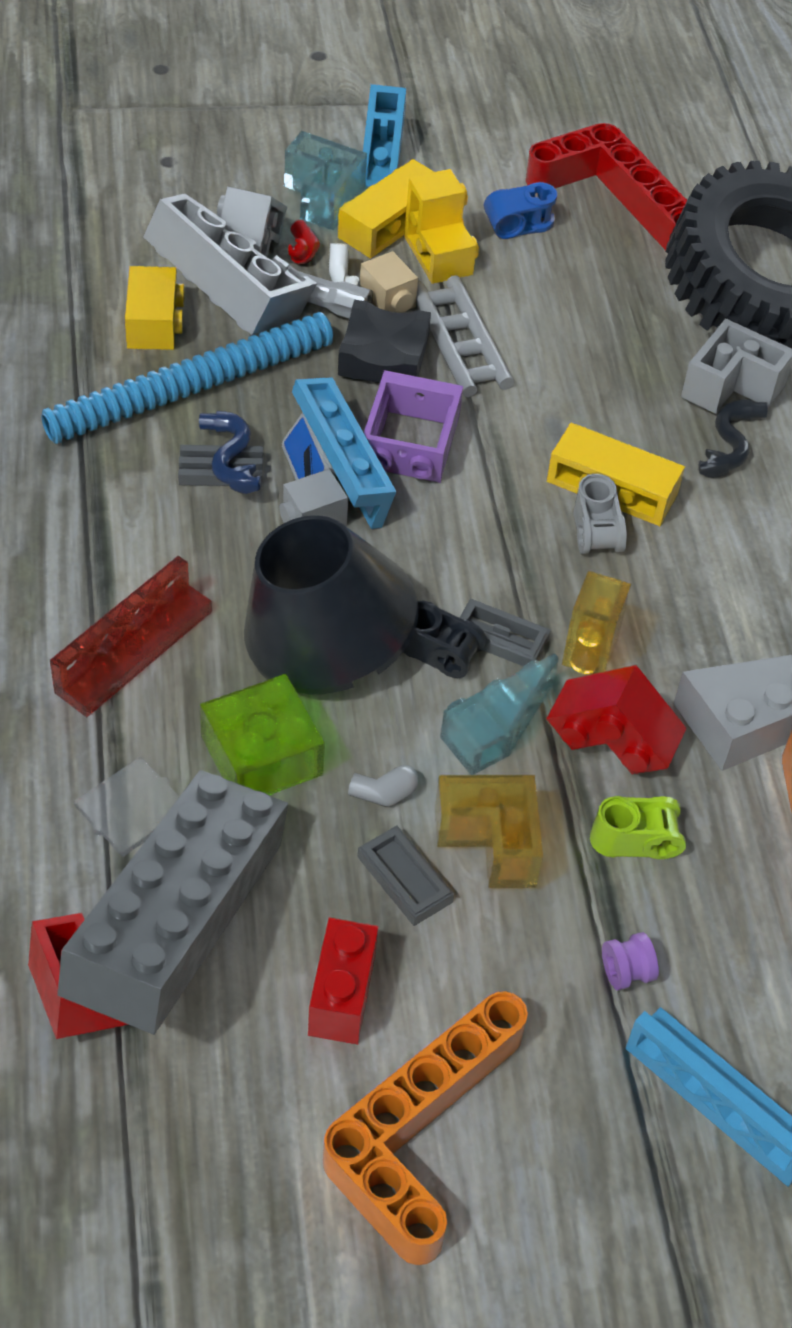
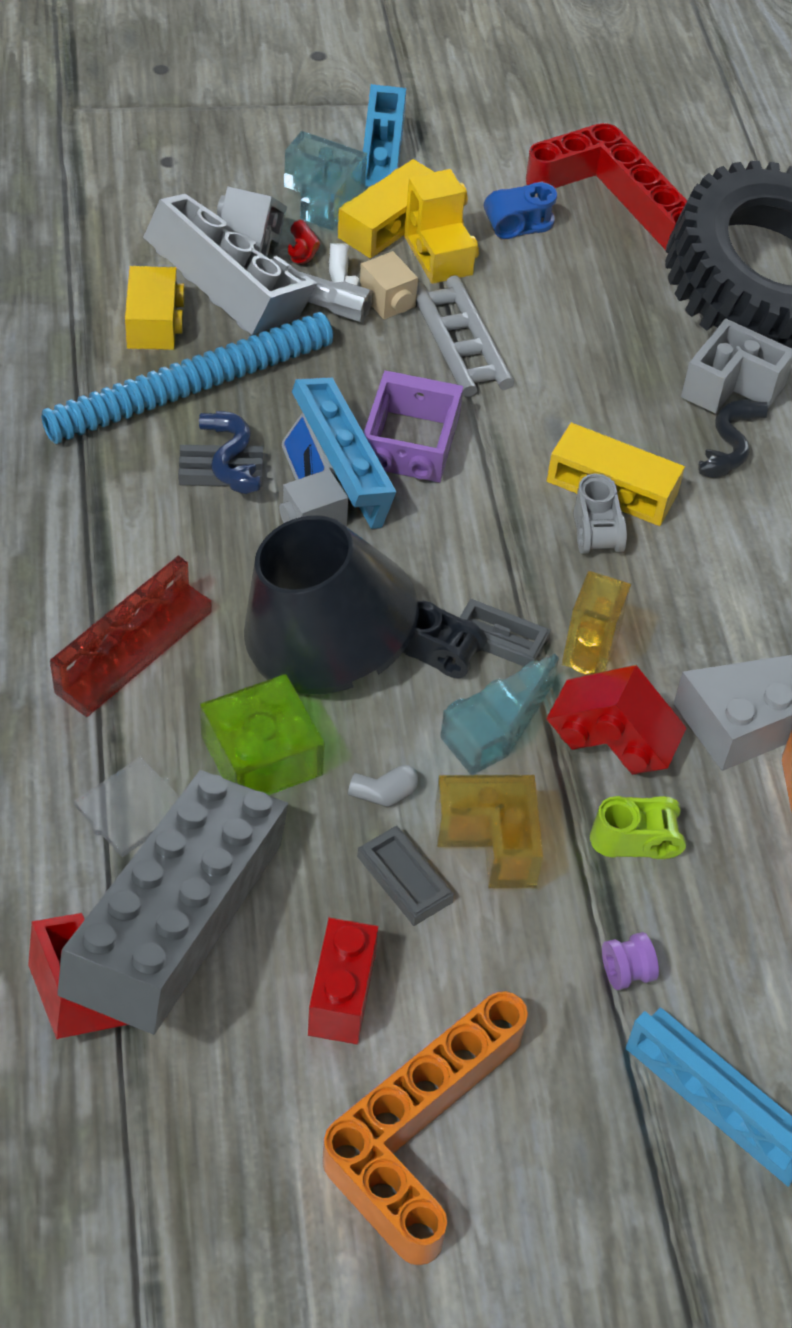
black brick [338,299,431,383] -> none

